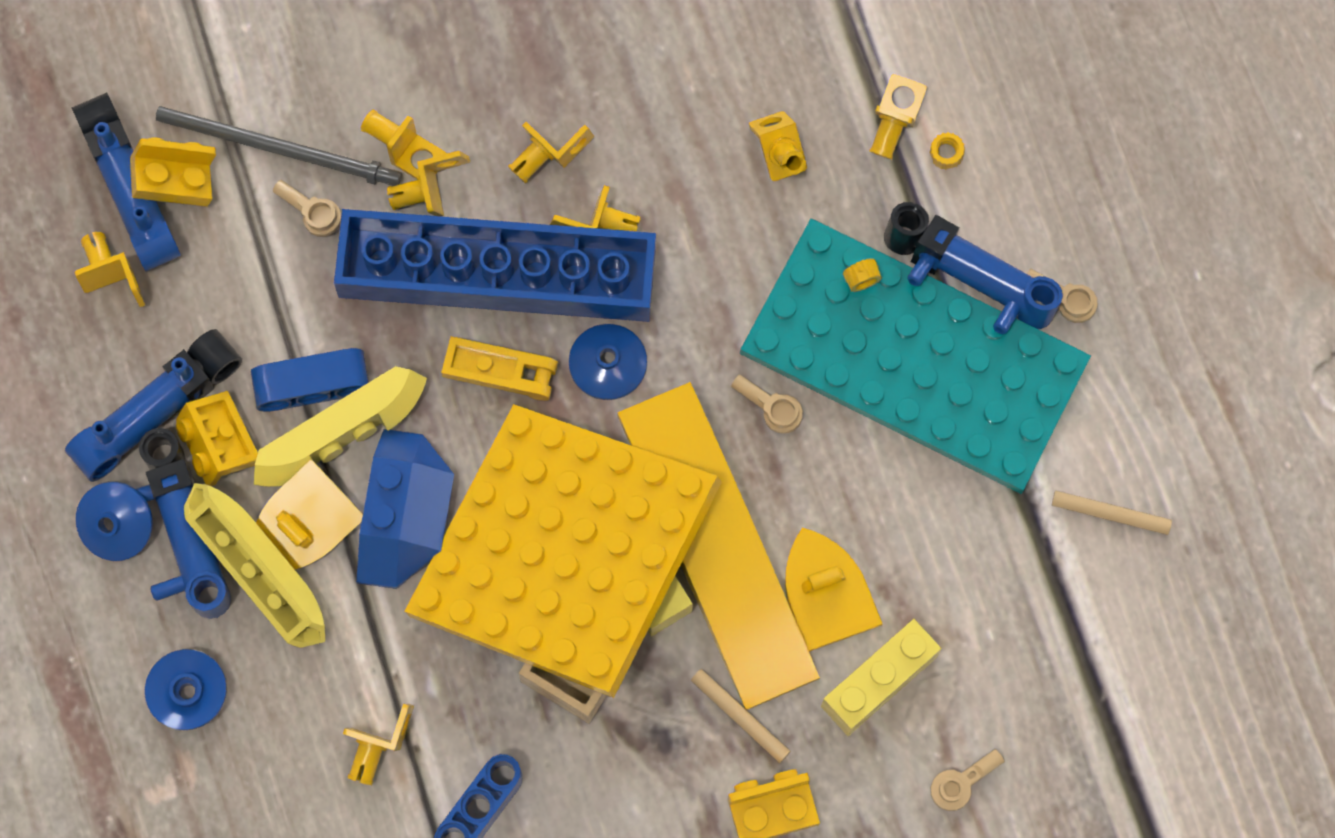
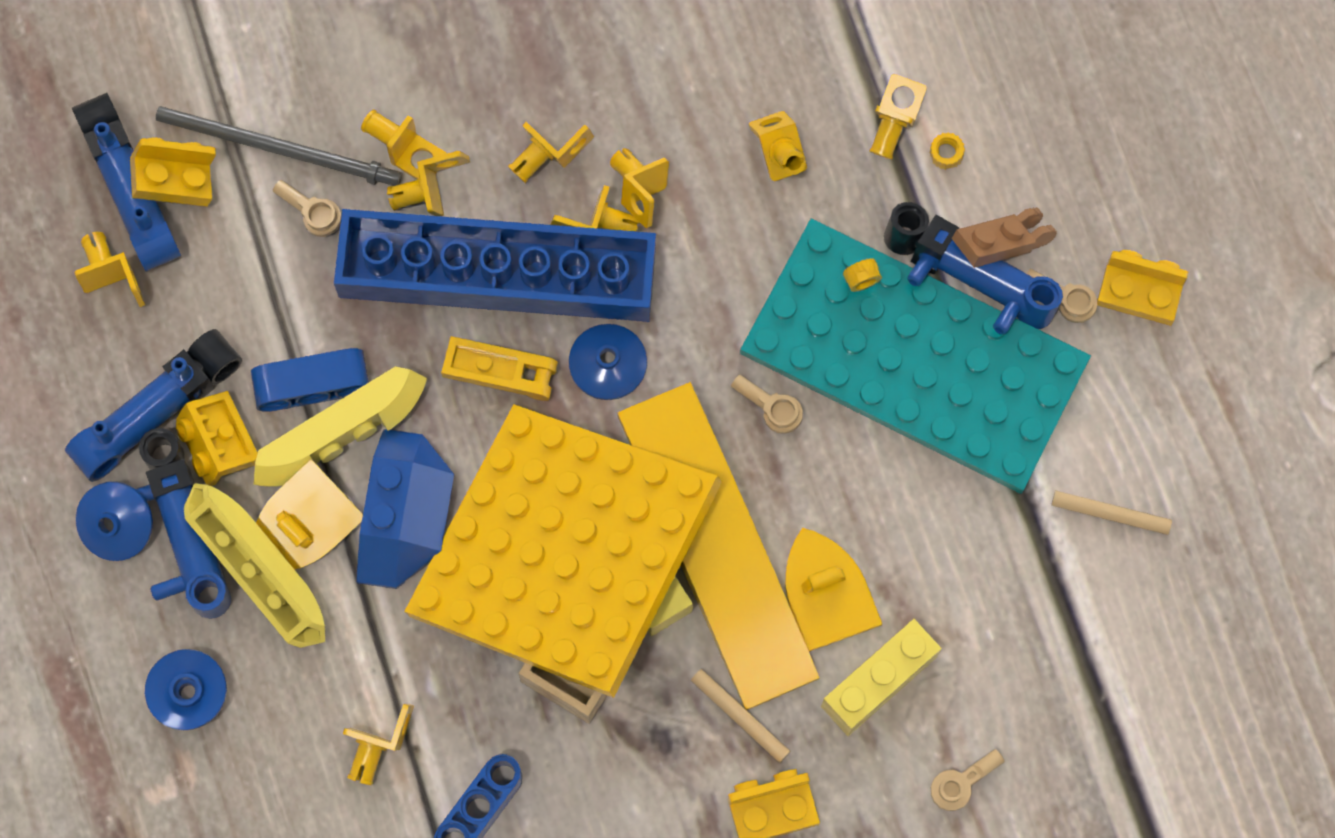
none -> yellow bracket [610,148,669,228]
none -> medium nougat hinge [952,207,1057,268]
none -> yellow bracket [1097,250,1189,326]

